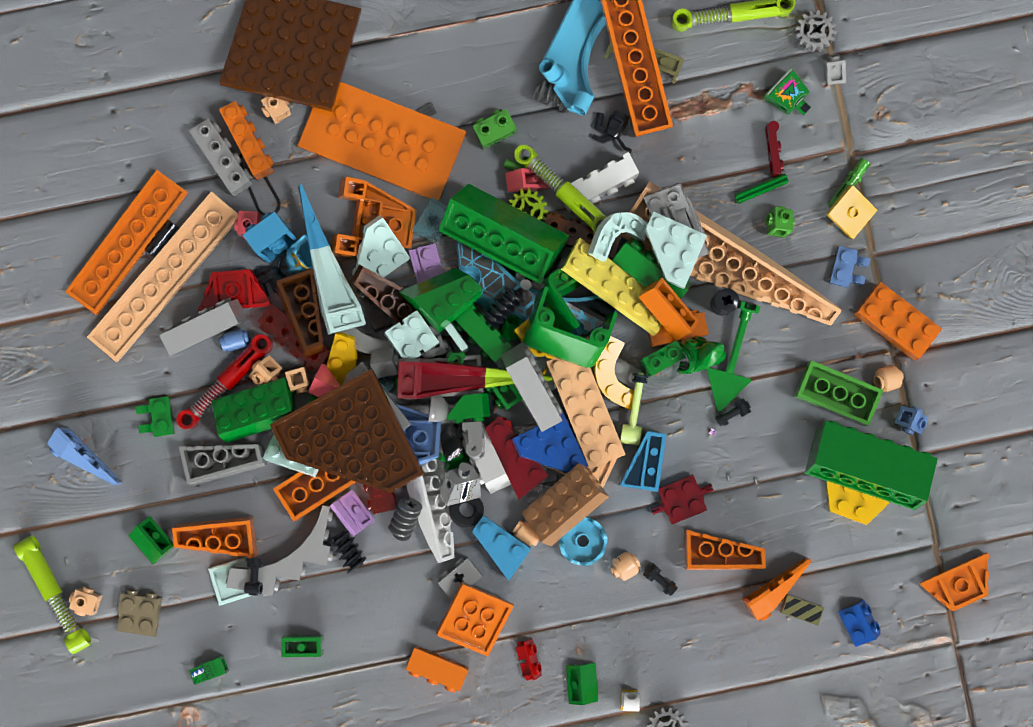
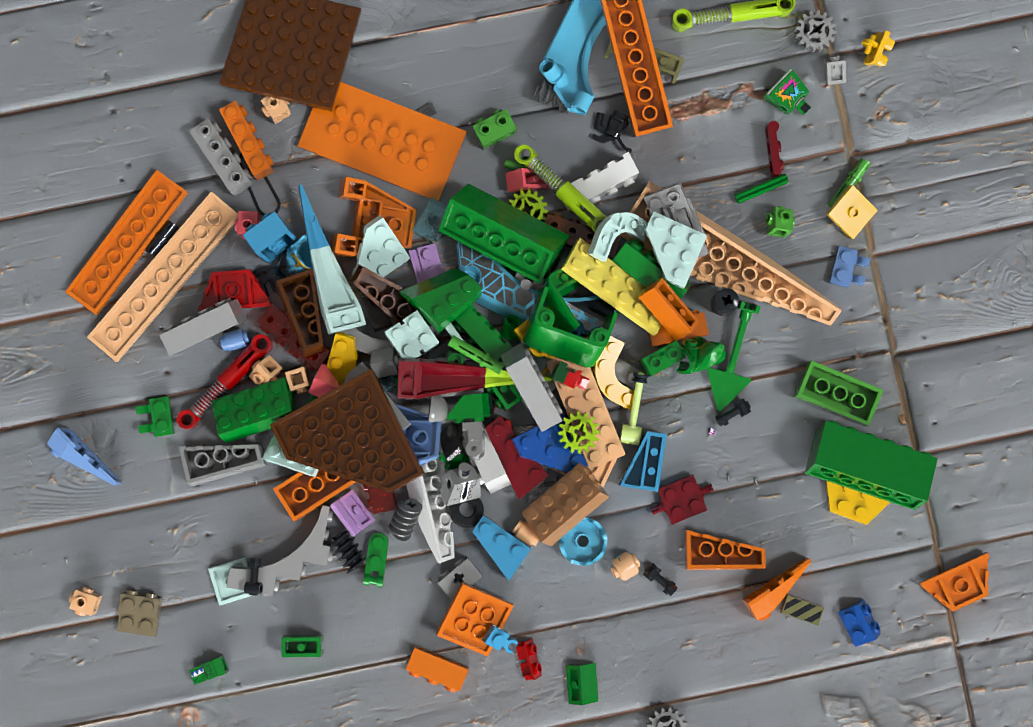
lime piece [13,535,92,654] -> none
green brick [128,516,174,565] -> none
orange wedge [172,516,257,558] -> none
light grey bracket [422,335,449,359] -> none
black piece [483,286,524,328] -> none
white leg [620,689,640,712] -> none
orange brick [853,282,942,361] -> none
light nougat head [873,365,904,392] -> none
medium blue brick [894,406,929,435] -> none
none -> green plate [363,532,389,587]
none -> bright green pin [448,335,504,375]
none -> dark azure plate [482,624,518,653]
none -> hips [549,361,590,390]
none -> lime gear [557,411,600,454]
none -> yellow hips [862,30,895,67]

